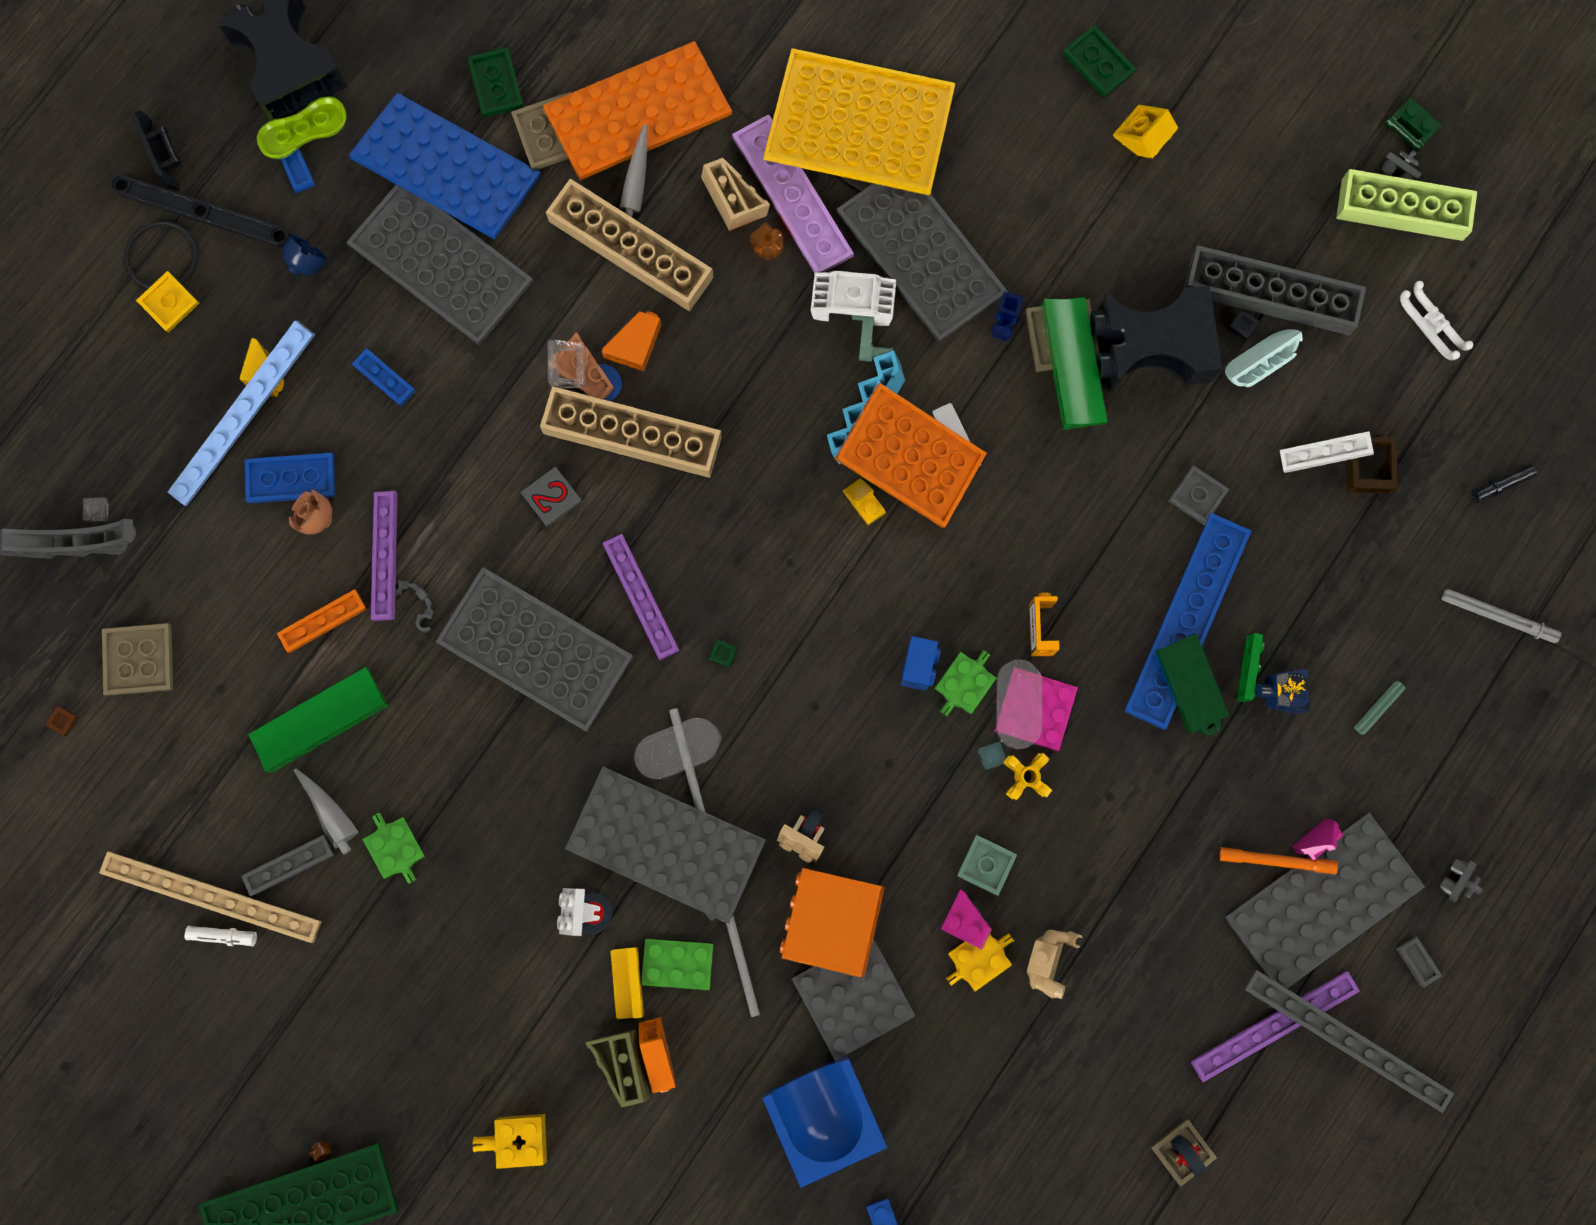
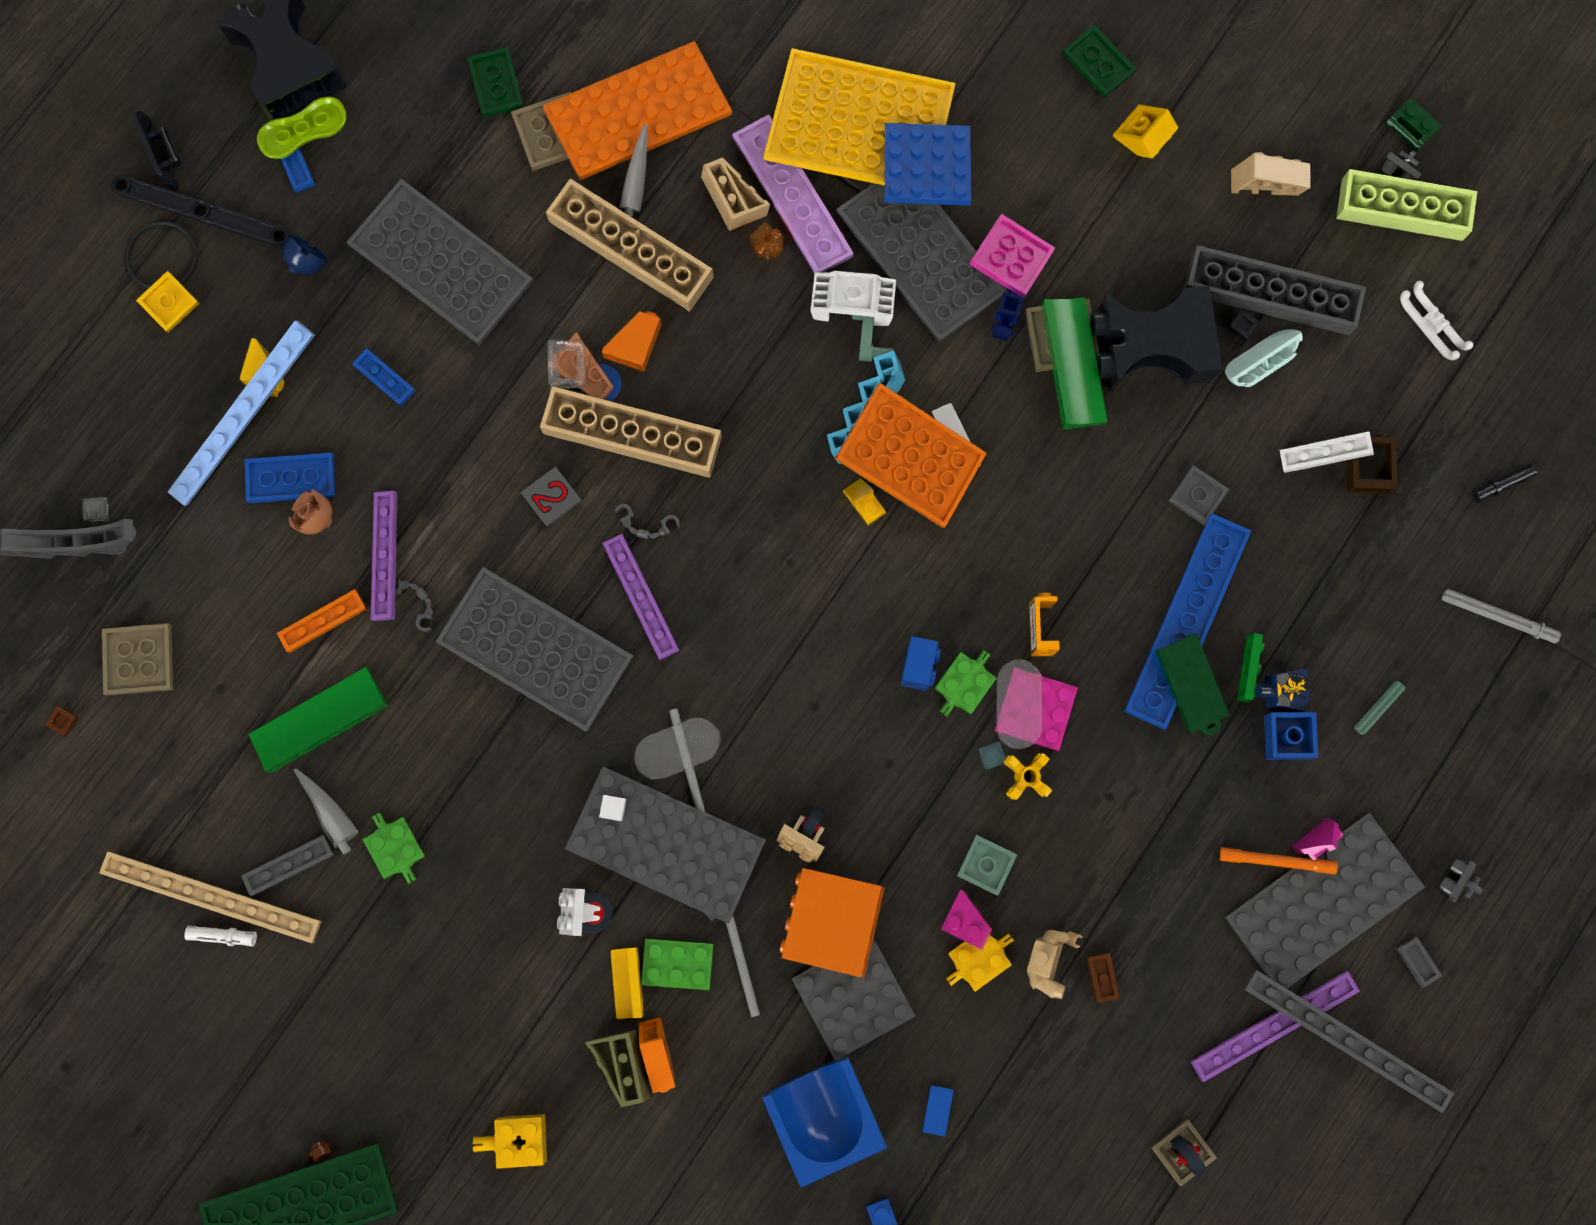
blue plate [349,93,541,240] -> none
dark green tile [709,639,738,668] -> none
none -> white tile [599,795,627,821]
none -> dark grey piece [615,504,680,539]
none -> blue plate [884,123,971,206]
none -> blue tile [922,1085,954,1137]
none -> dark pink plate [969,214,1055,299]
none -> reddish brown plate [1086,953,1120,1003]
none -> tan wedge [1231,152,1310,196]
none -> blue brick [1264,712,1318,760]

